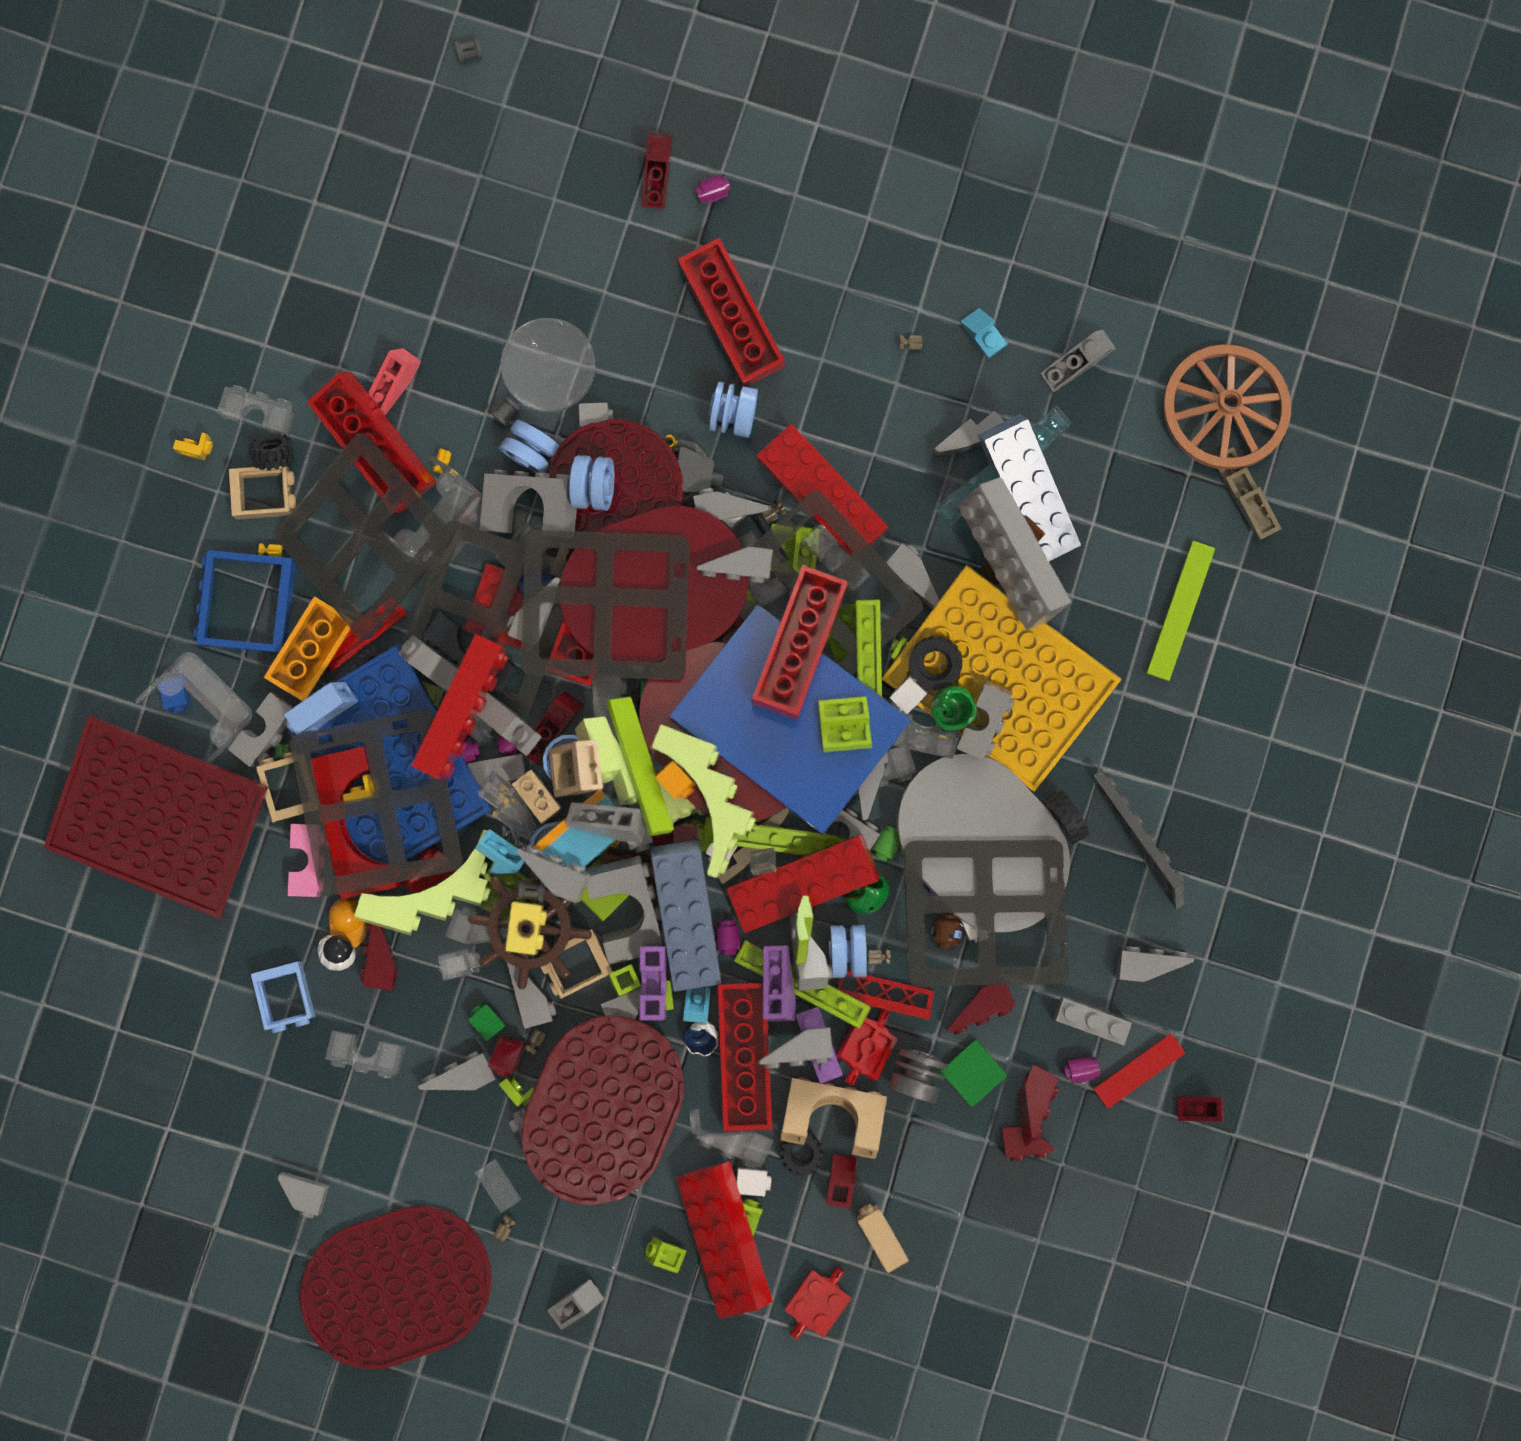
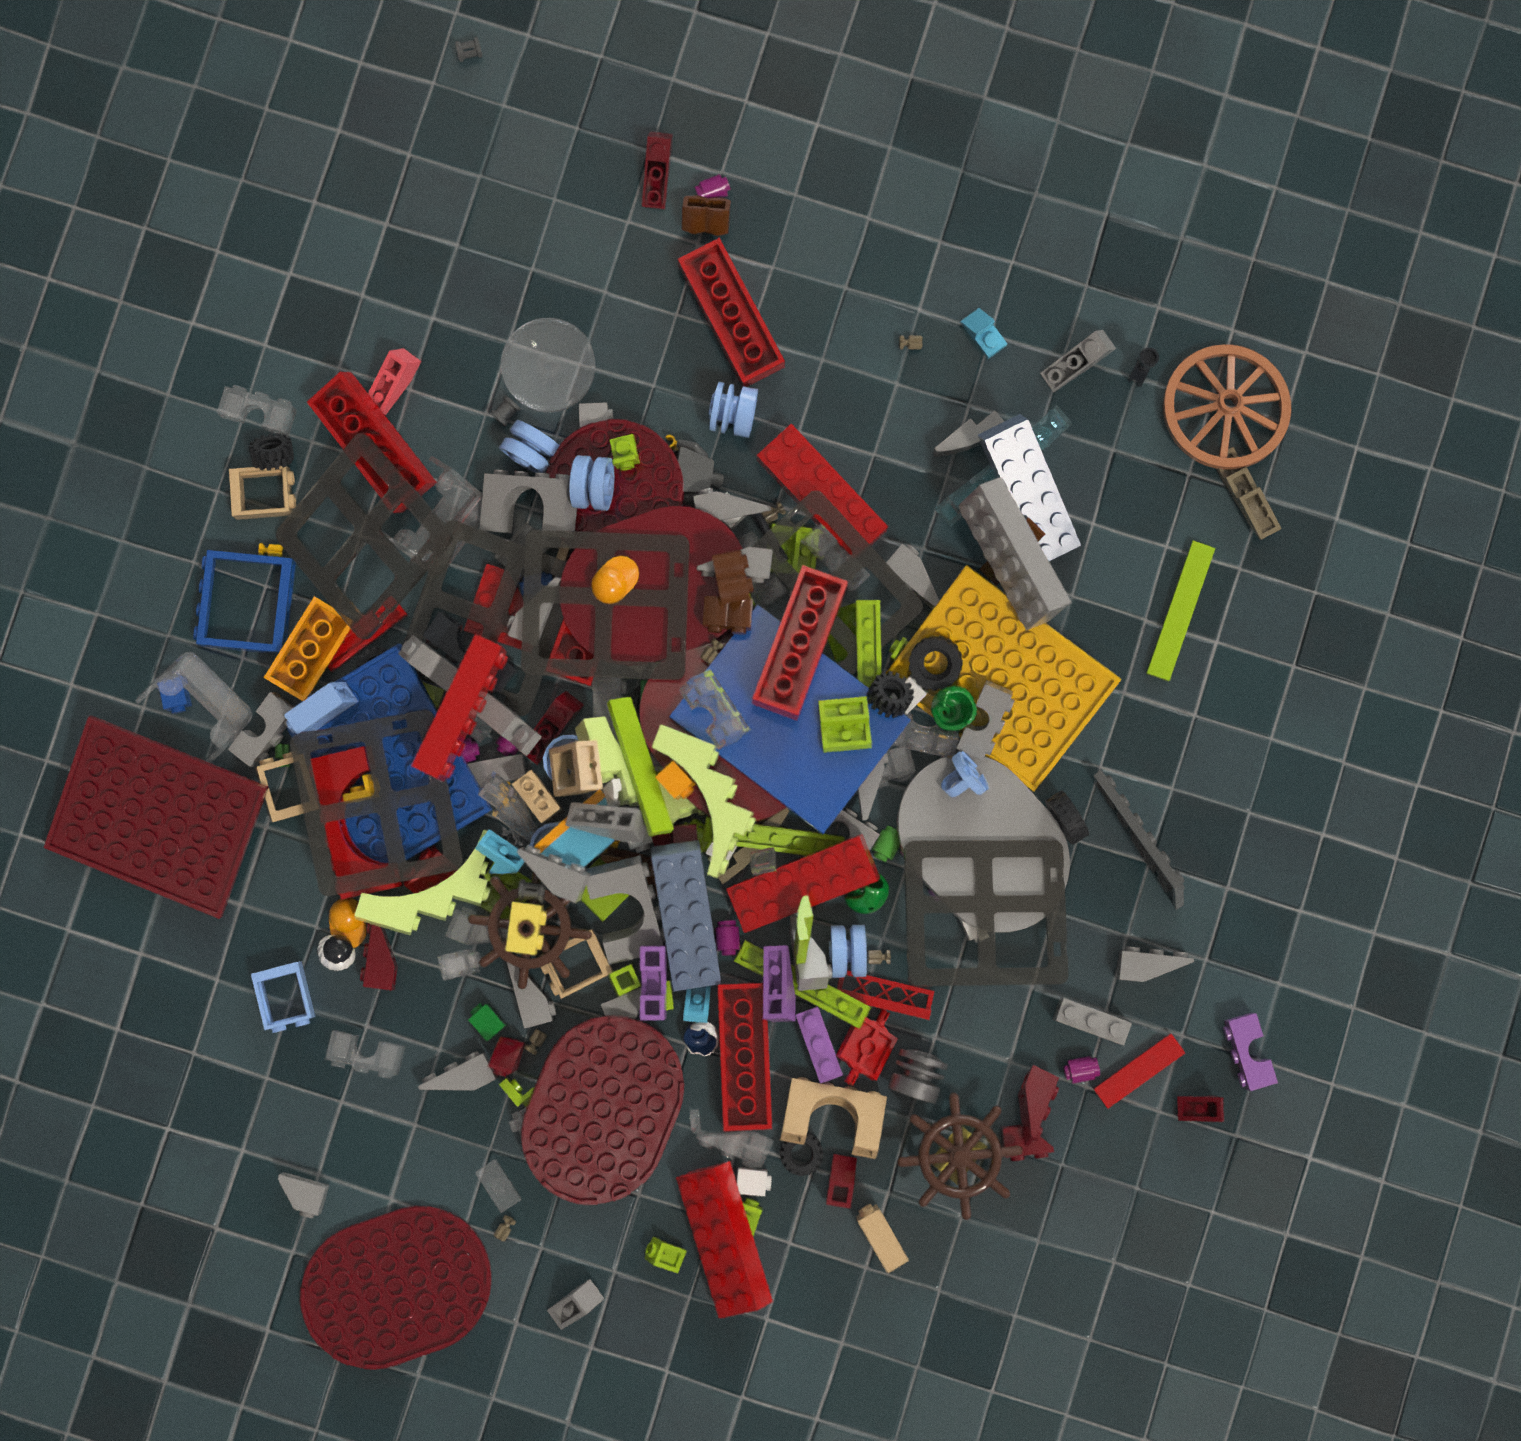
yellow bracket [173,433,213,461] -> none
bright pink arch [288,824,326,897] -> none
yellow piece [433,449,451,474] -> none
light grey slope [760,1027,833,1069] -> none
red plate [784,1266,851,1340] -> none
reddish brown head [931,914,963,950] -> none
green tile [940,1039,1008,1107] -> none
dark red slope [946,978,1016,1035] -> none
none -> light orange cap [591,556,639,604]
none -> white tile [603,779,622,807]
none -> lime bracket [610,434,640,471]
none -> clear arch [679,669,750,750]
none -> reddish brown brick [682,196,731,236]
none -> dark tan piece [701,639,724,664]
none -> reddish brown brick [703,596,753,635]
none -> reddish brown brick [712,549,754,604]
none -> black tyre [867,671,914,718]
none -> reddish brown brick [897,1093,1023,1220]
none -> light blue tile [941,751,989,797]
none -> black bar [1127,347,1159,387]
none -> medium lavender arch [1223,1012,1278,1091]

